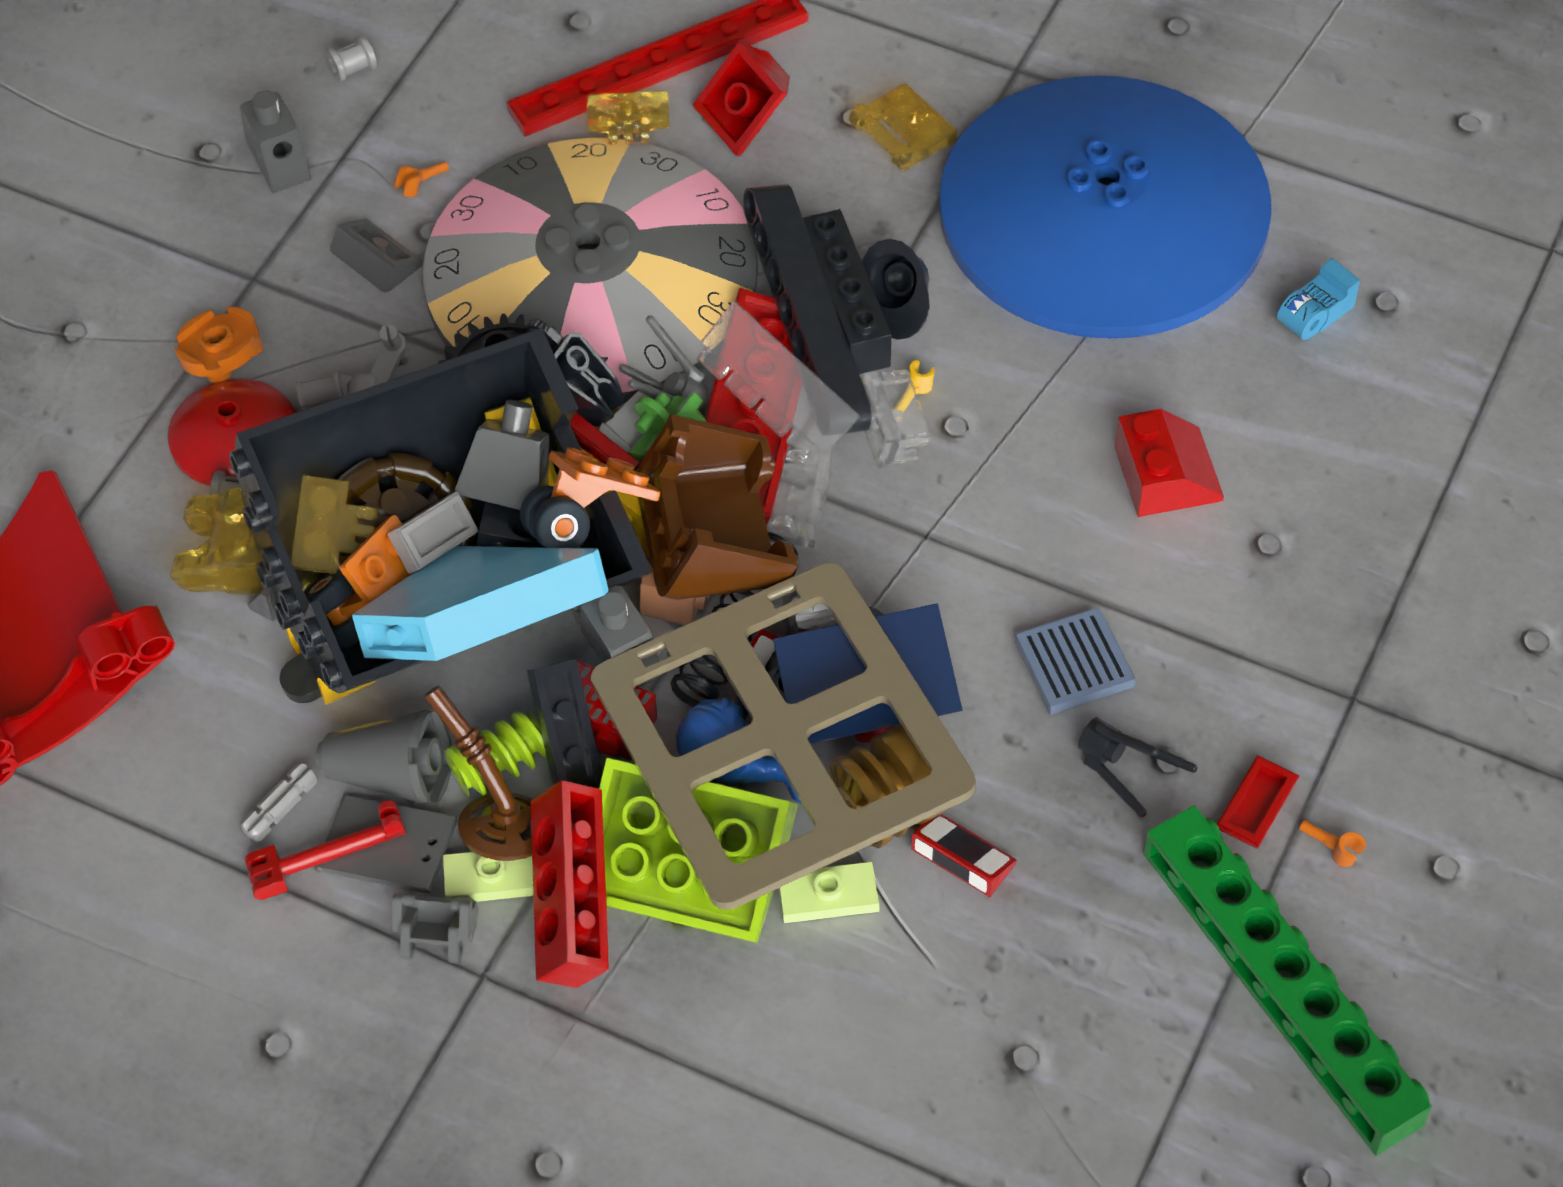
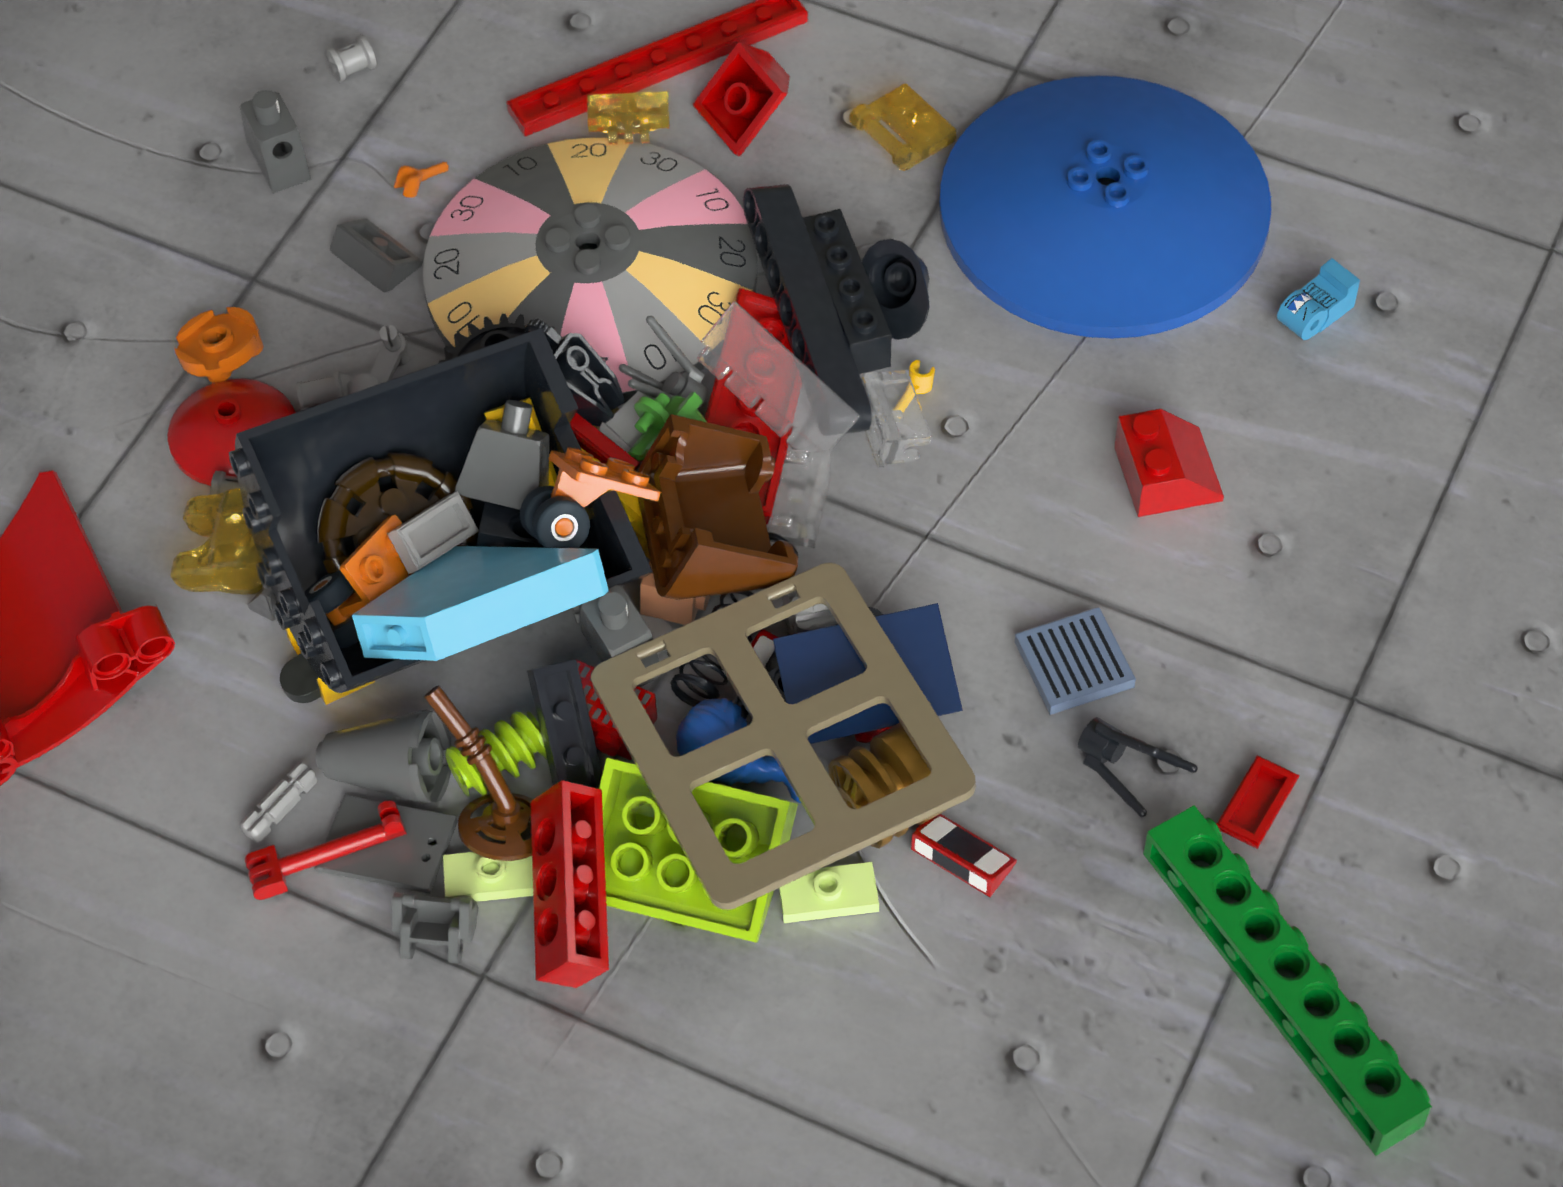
clear yellow hinge [291,475,378,574] -> none
orange hand [1299,820,1366,867] -> none

